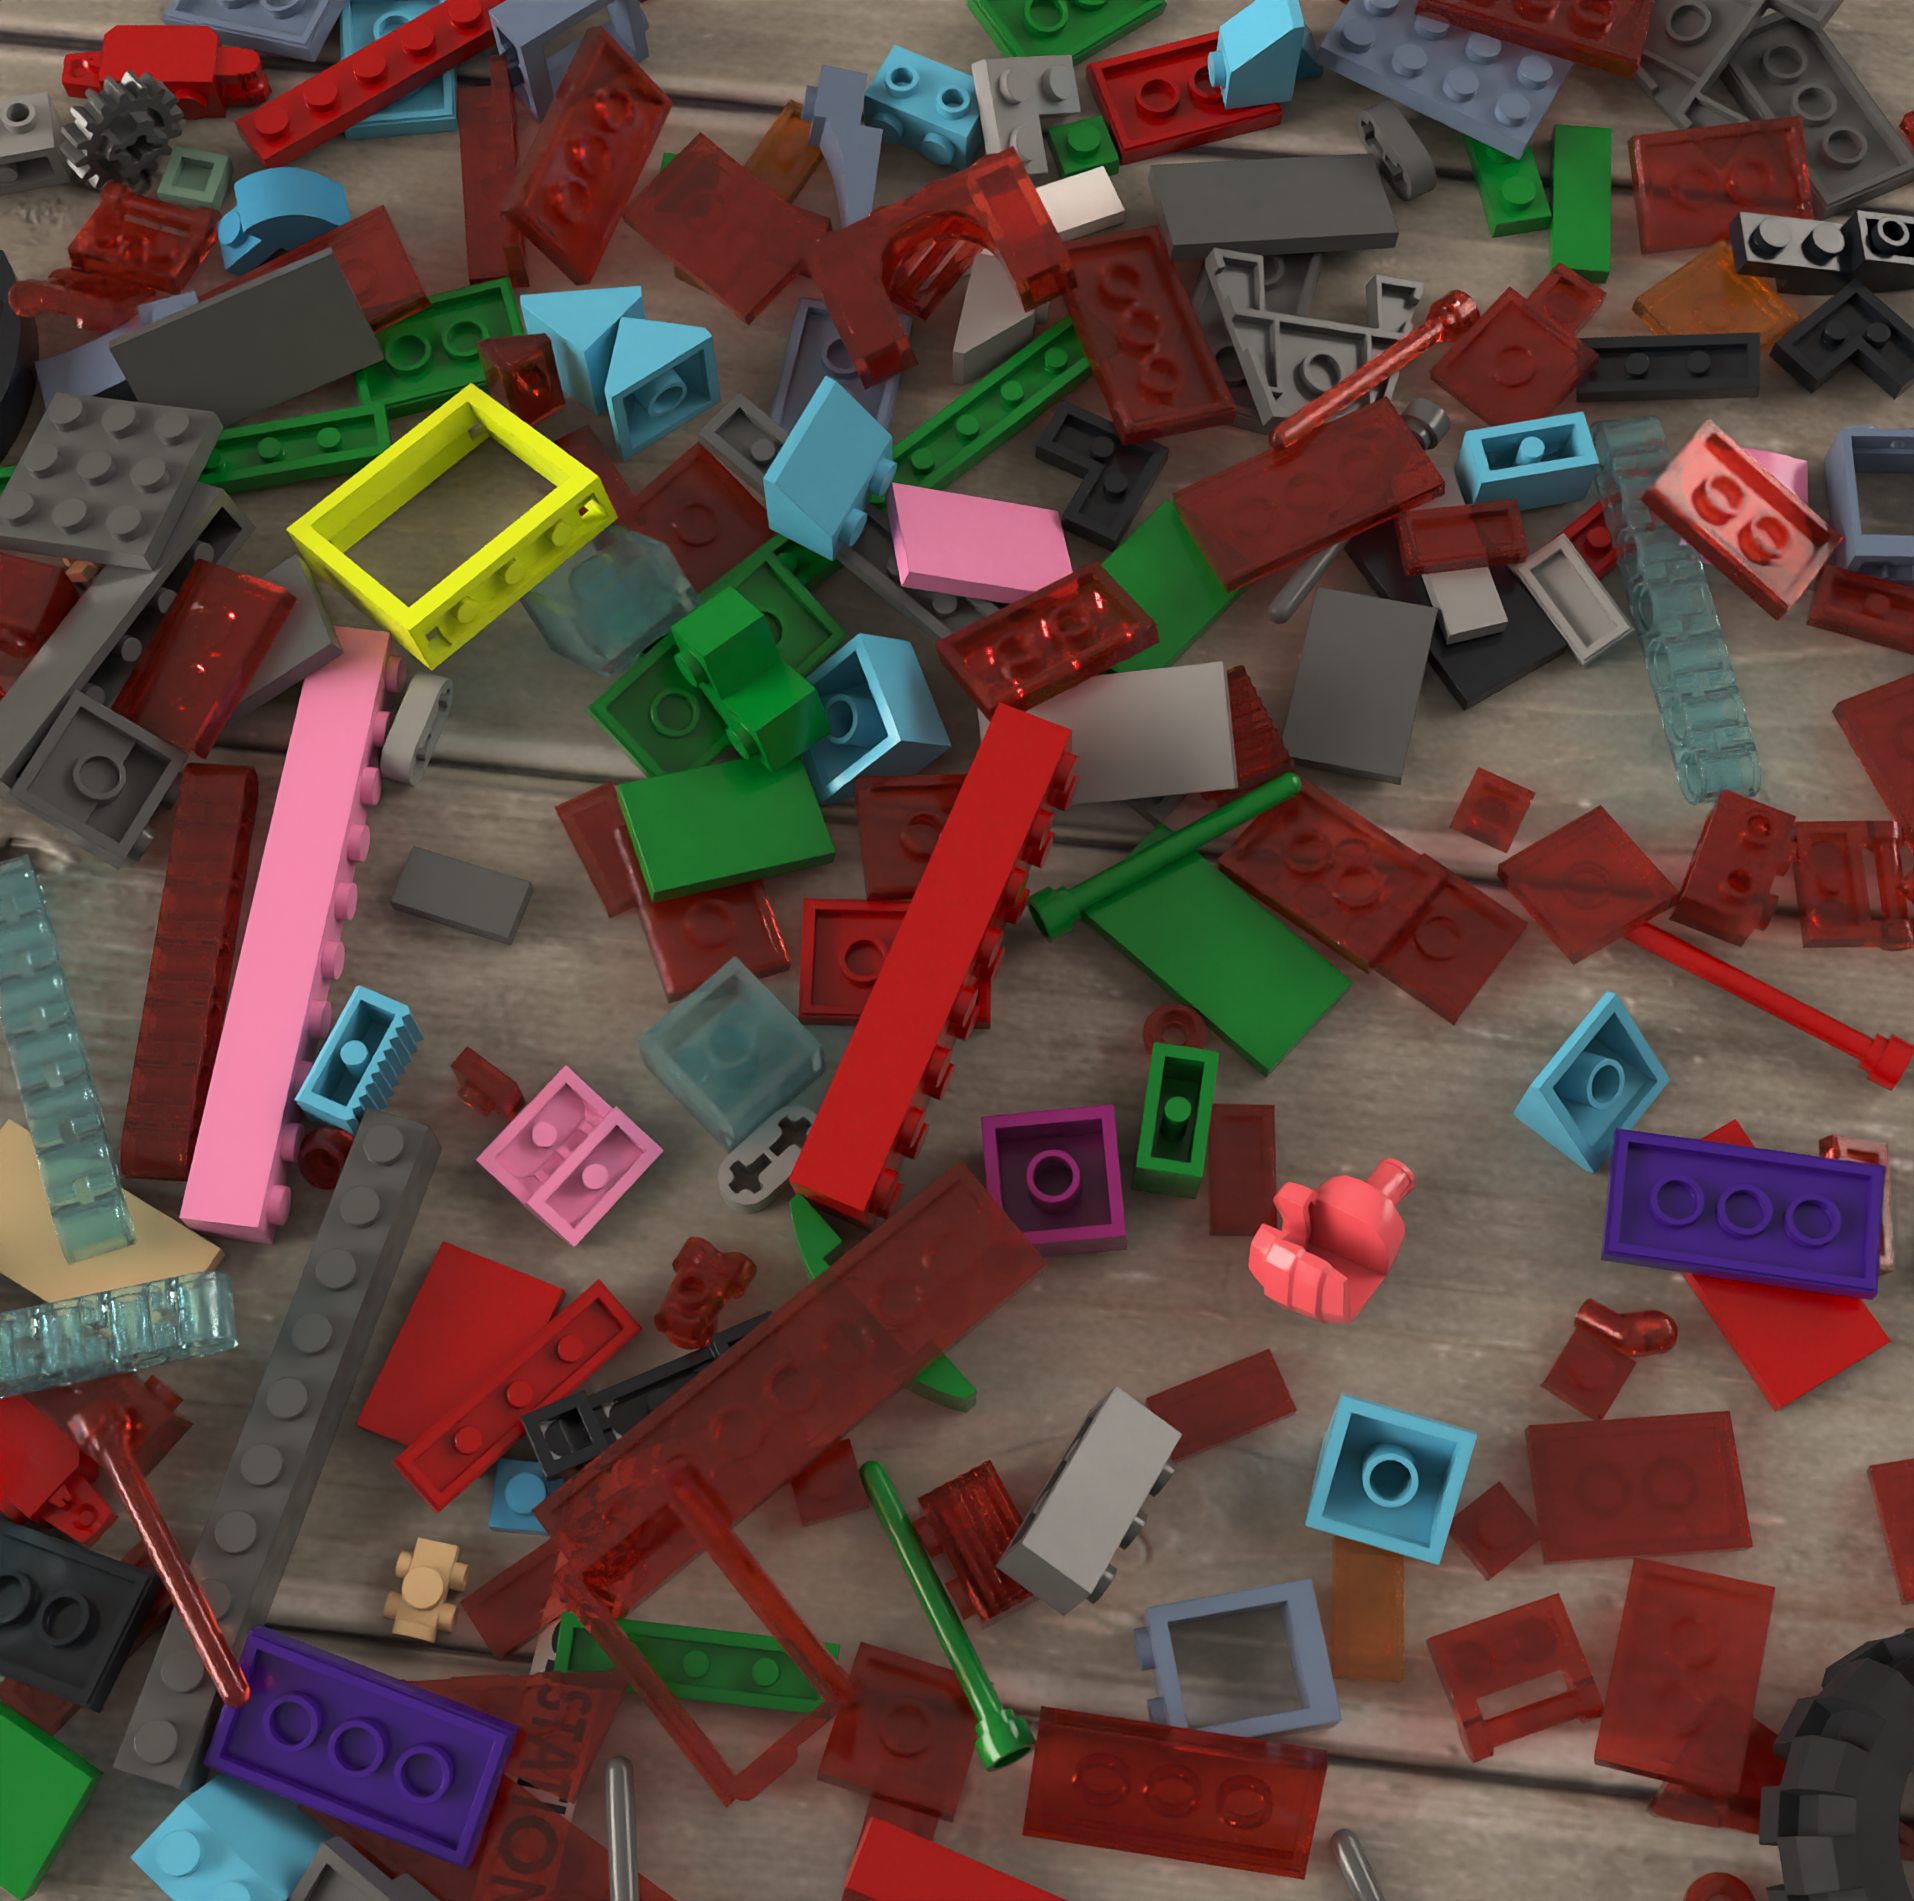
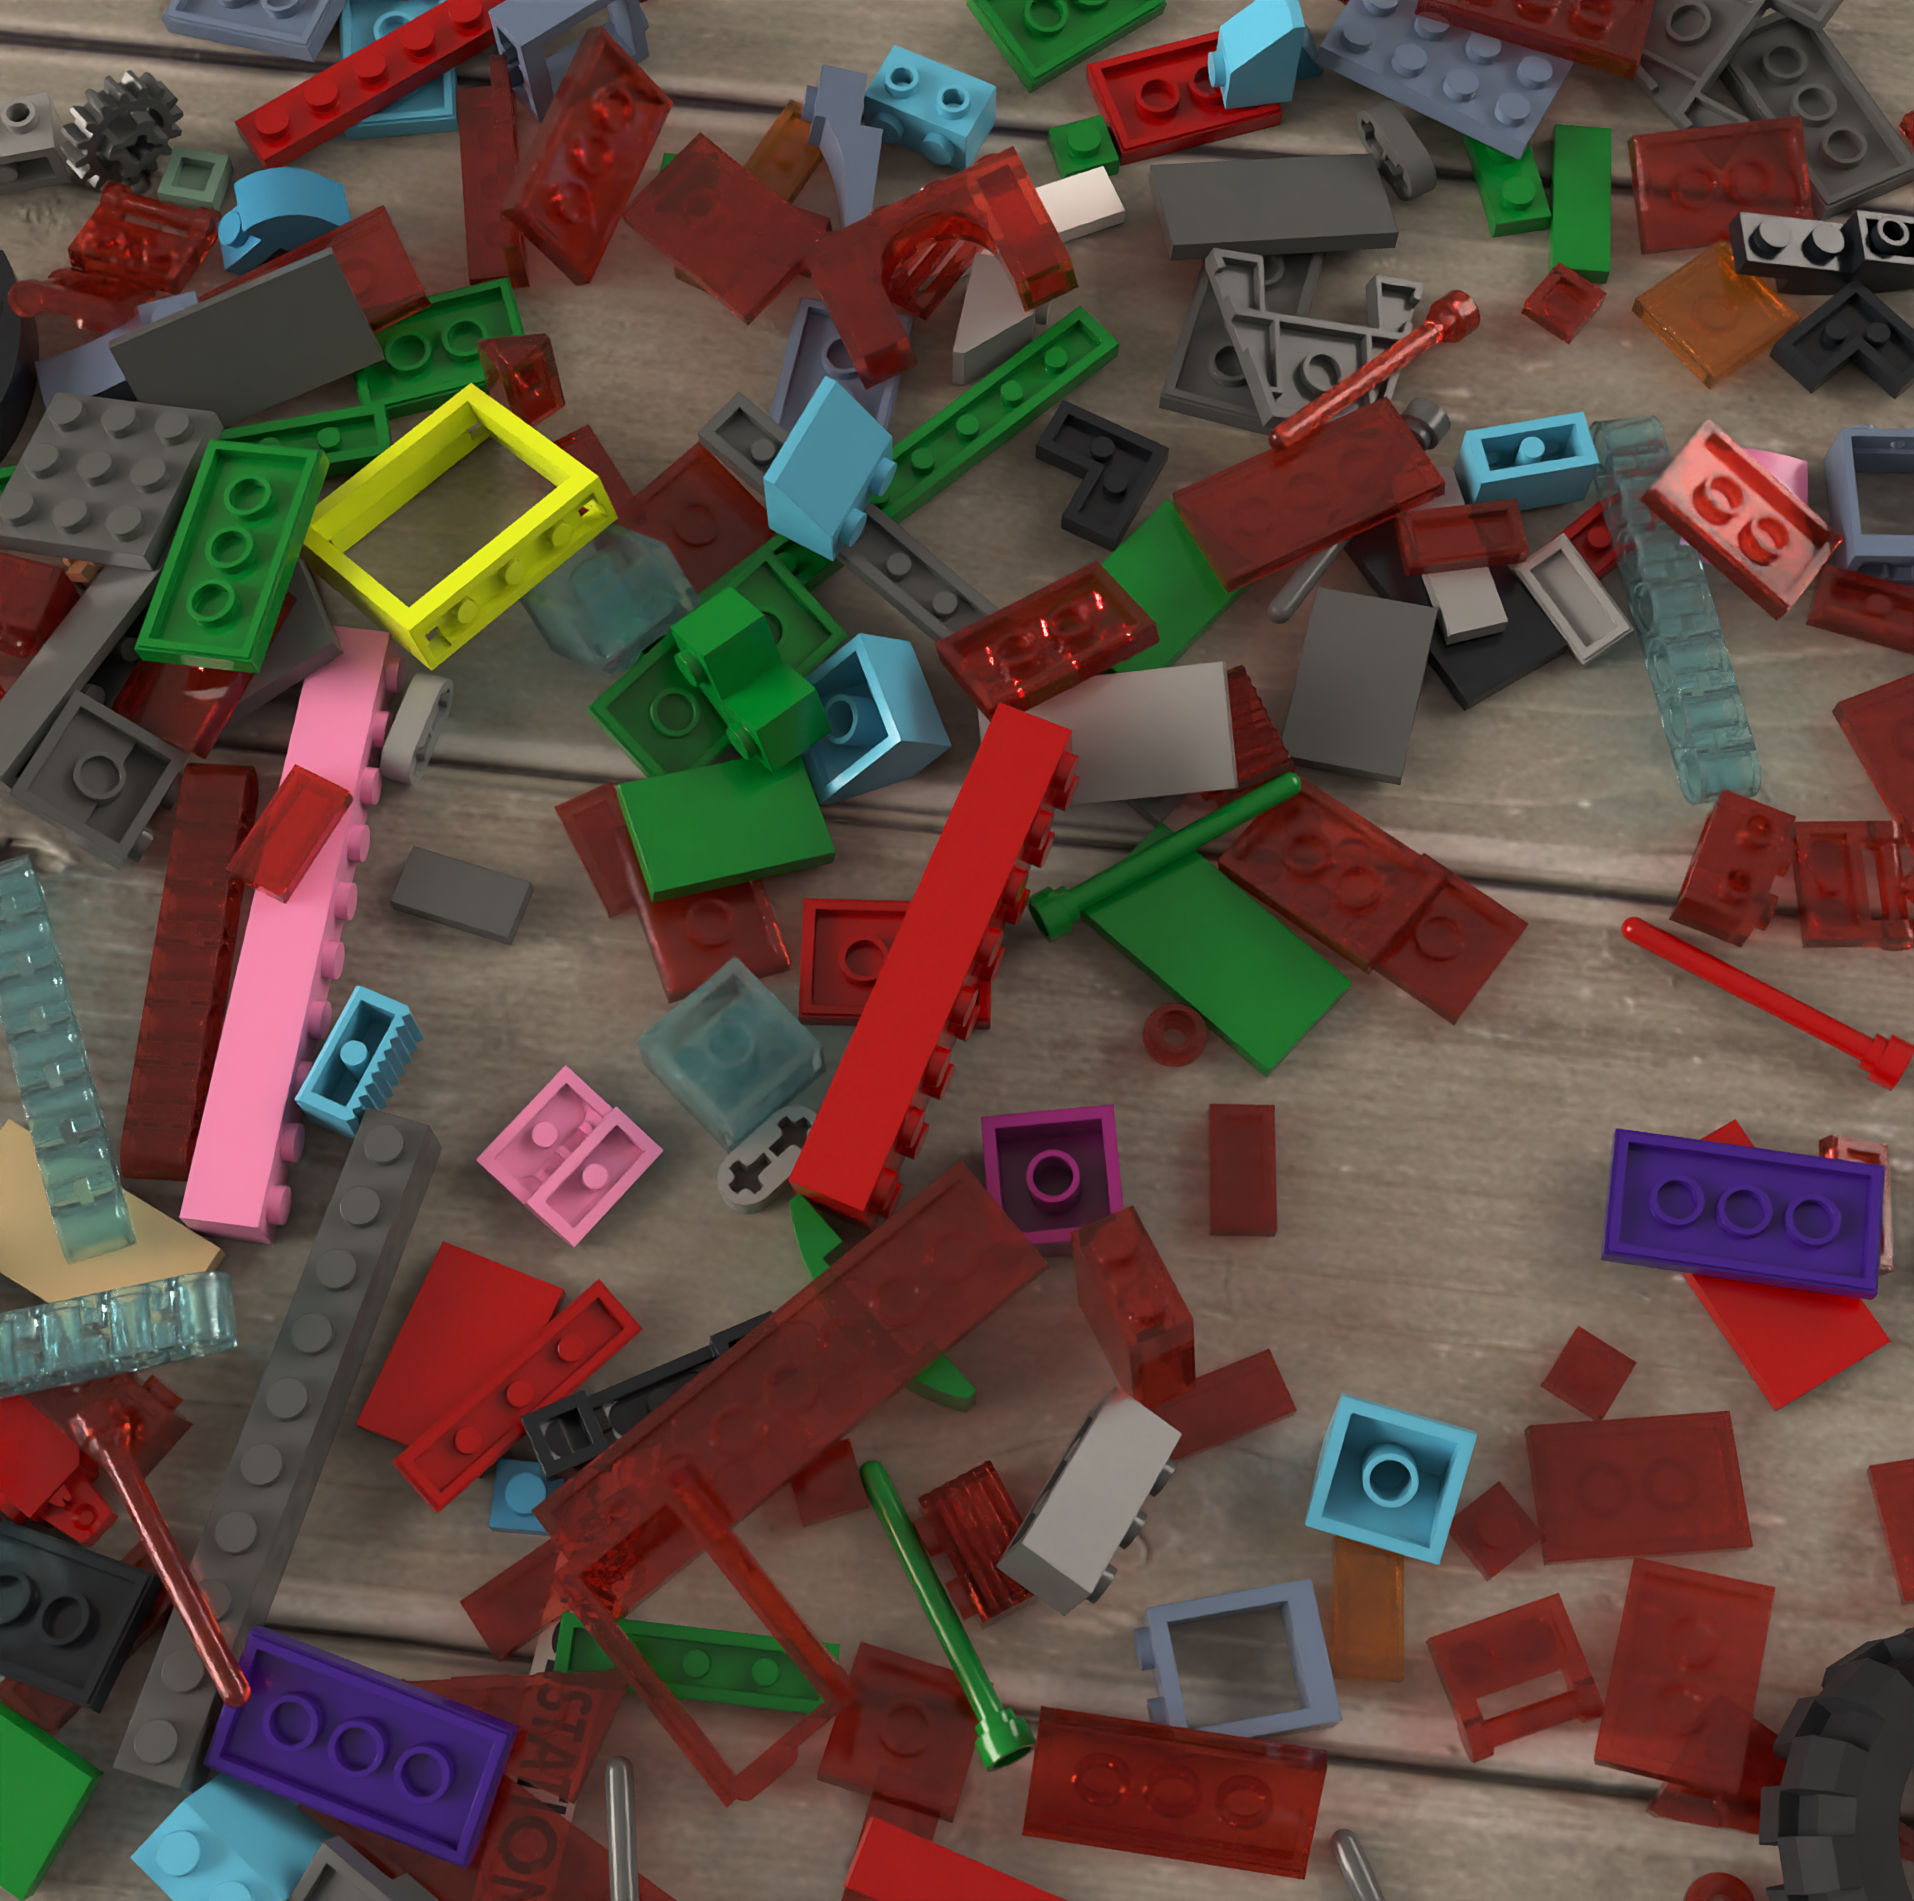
red hinge [62,25,272,120] -> none
clear red plate [298,1125,354,1190] -> none
tan piece [384,1537,470,1644] -> none
clear red plate [450,1046,526,1123] -> none
medium azure slope [520,286,647,417] -> none
medium azure slope [604,316,721,461] -> none
clear red plate [654,1237,757,1350] -> none
clear red plate [853,774,967,901] -> none
bright pink tile [884,482,1079,613] -> none
light grey plate [971,55,1081,181] -> none
clear red tile [1046,225,1238,445] -> none
green brick [1131,1042,1219,1199] -> none
coral piece [1248,1158,1415,1324] -> none
clear red tile [1429,286,1599,427] -> none
clear red plate [1449,767,1536,854] -> none
clear red tile [1497,805,1679,965] -> none
medium azure slope [1512,991,1670,1174] -> none
clear red arm [1574,1298,1678,1357] -> none
black plate [1576,332,1760,402] -> none
none -> green tile [134,439,330,674]
none -> clear red tile [226,764,354,904]
none -> clear red brick [1070,1205,1196,1409]

